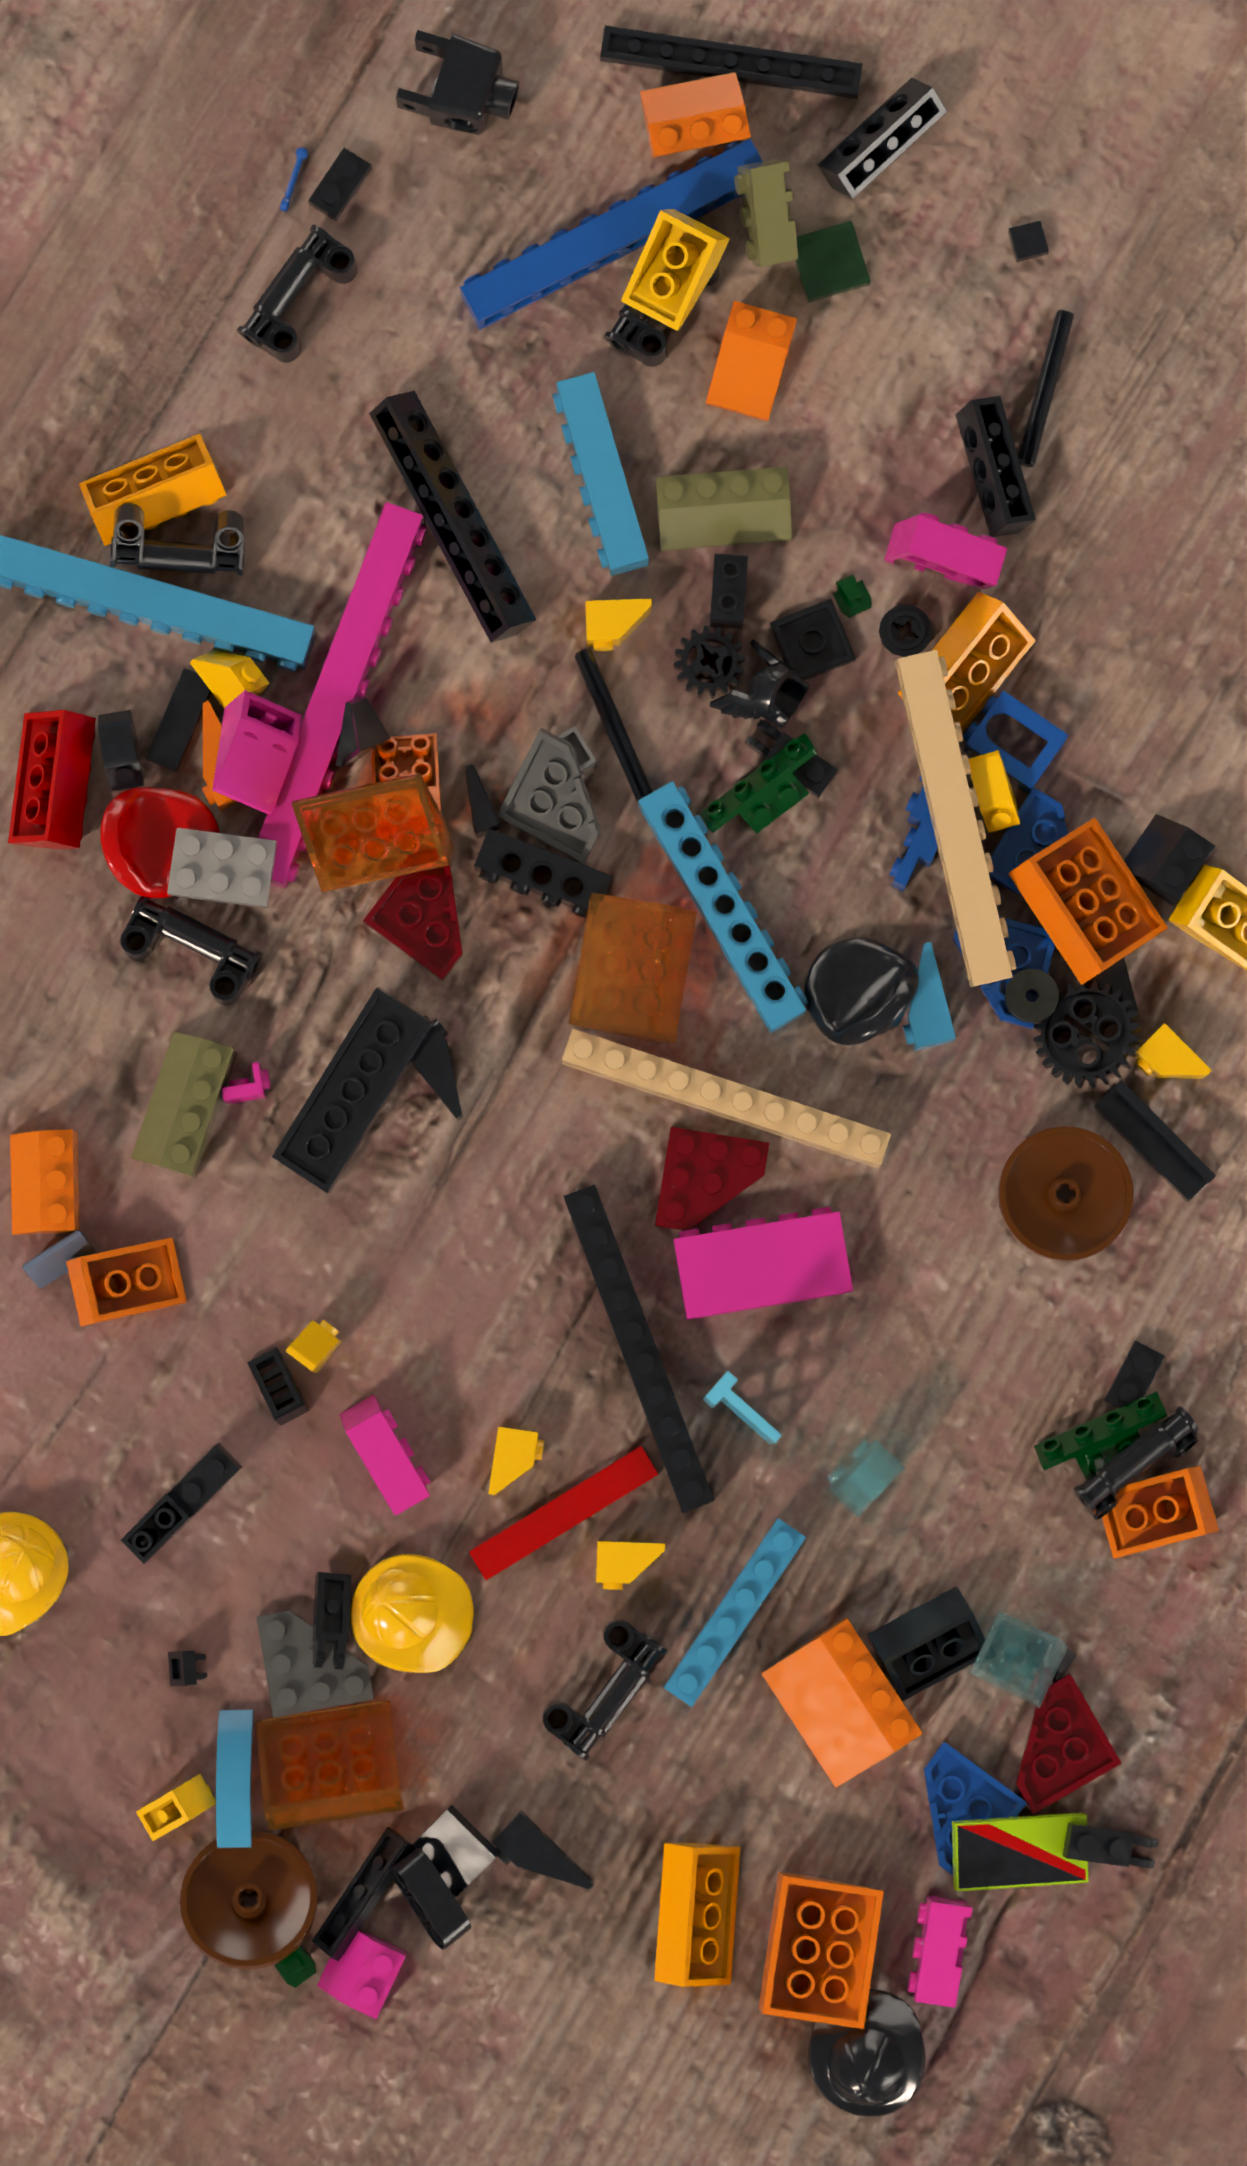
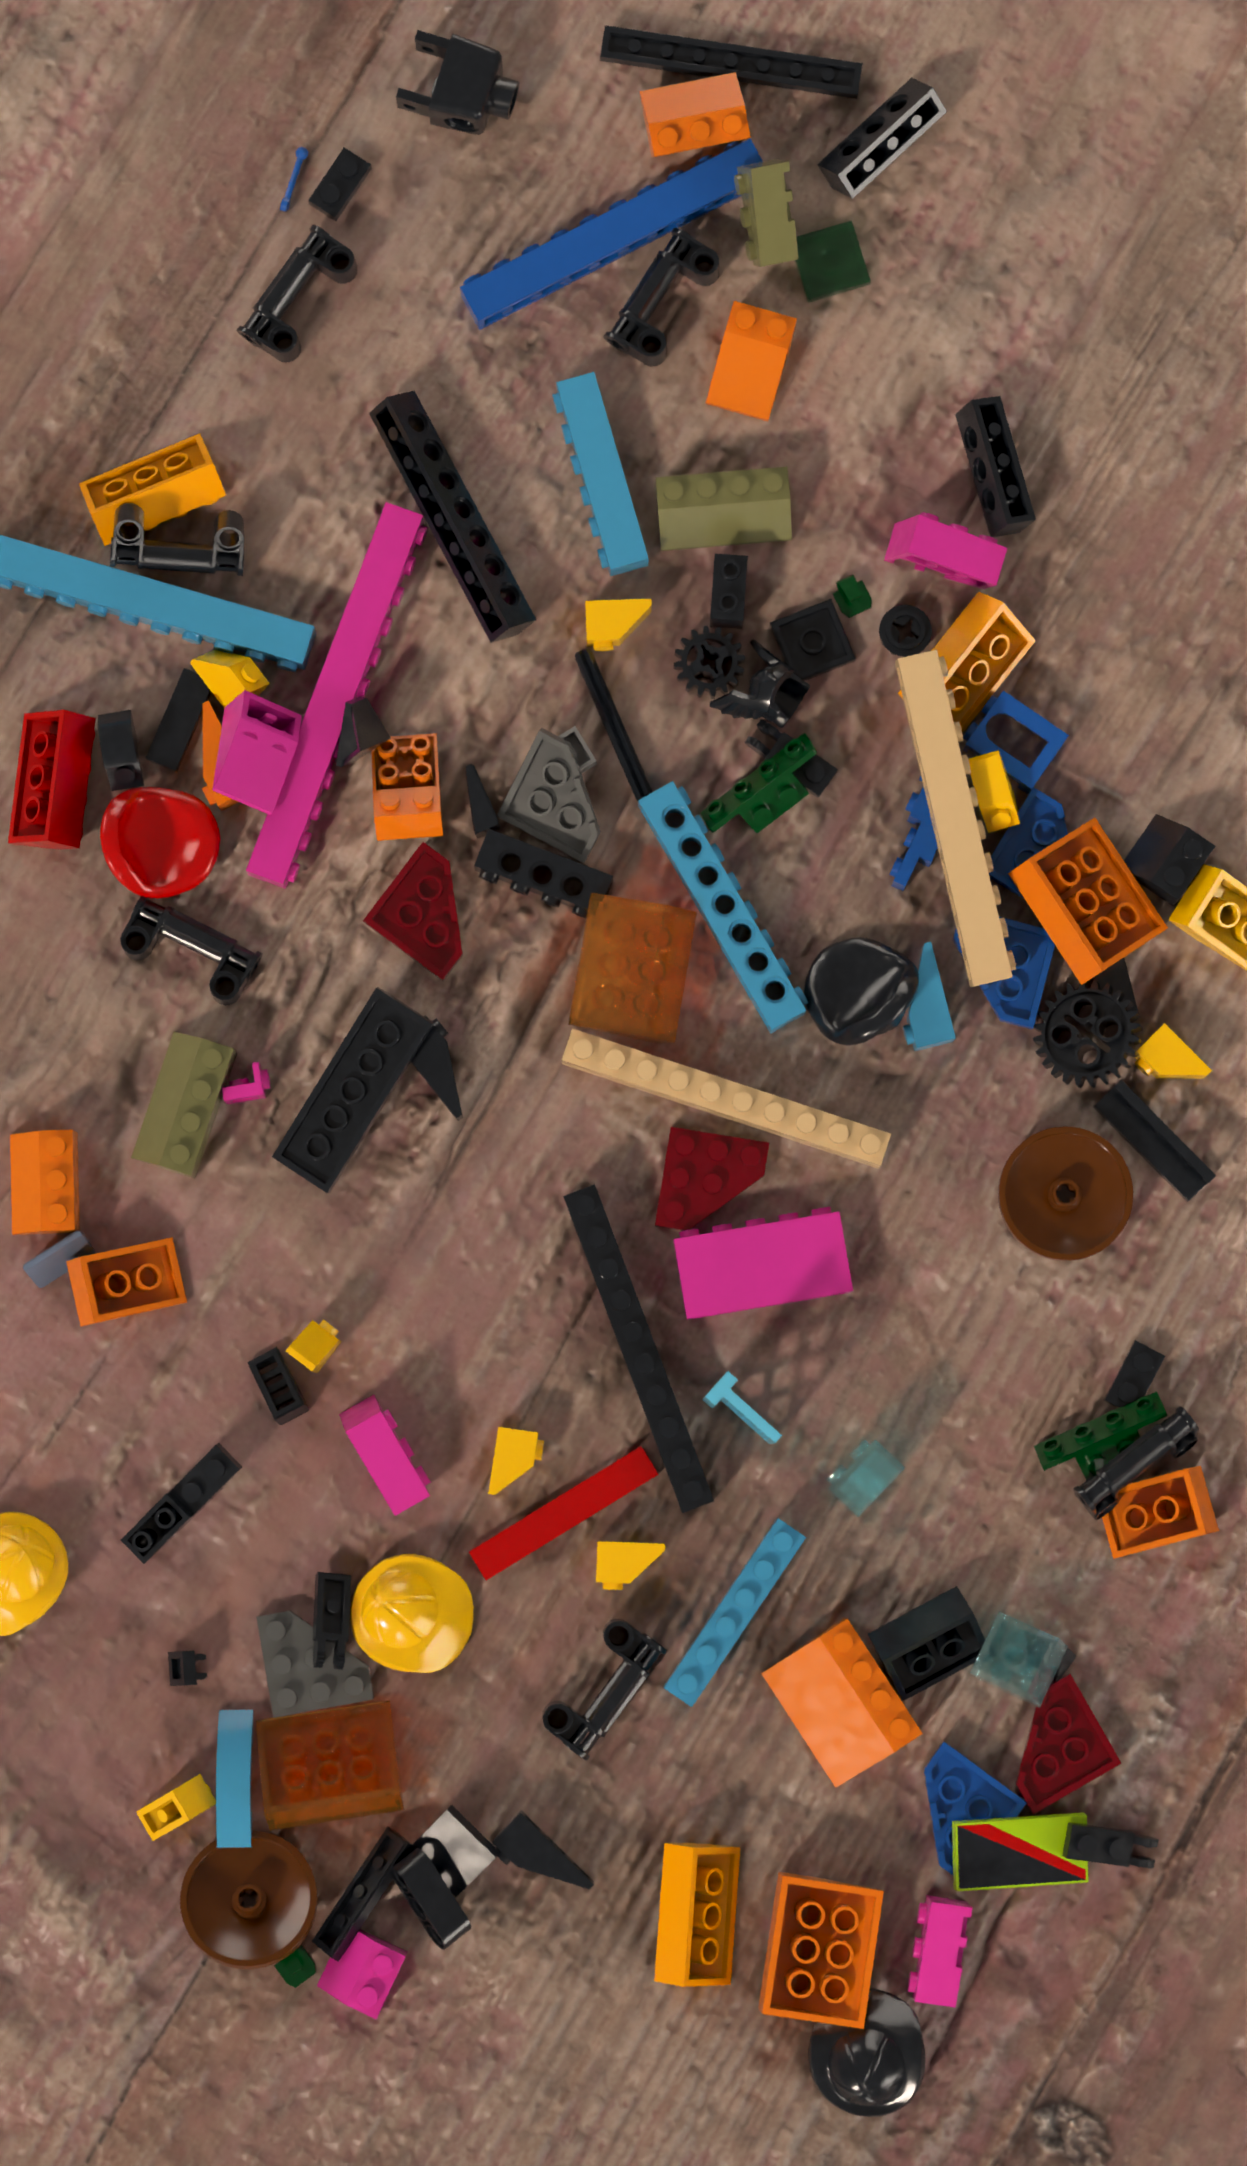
light grey plate [167,828,277,908] -> none
clear orange slope [291,773,454,892] -> none
yellow slope [621,209,730,331] -> none
pearl dark grey piece [1004,969,1059,1023] -> none
black tile [1008,220,1049,262] -> none
black axle [1018,310,1074,467] -> none

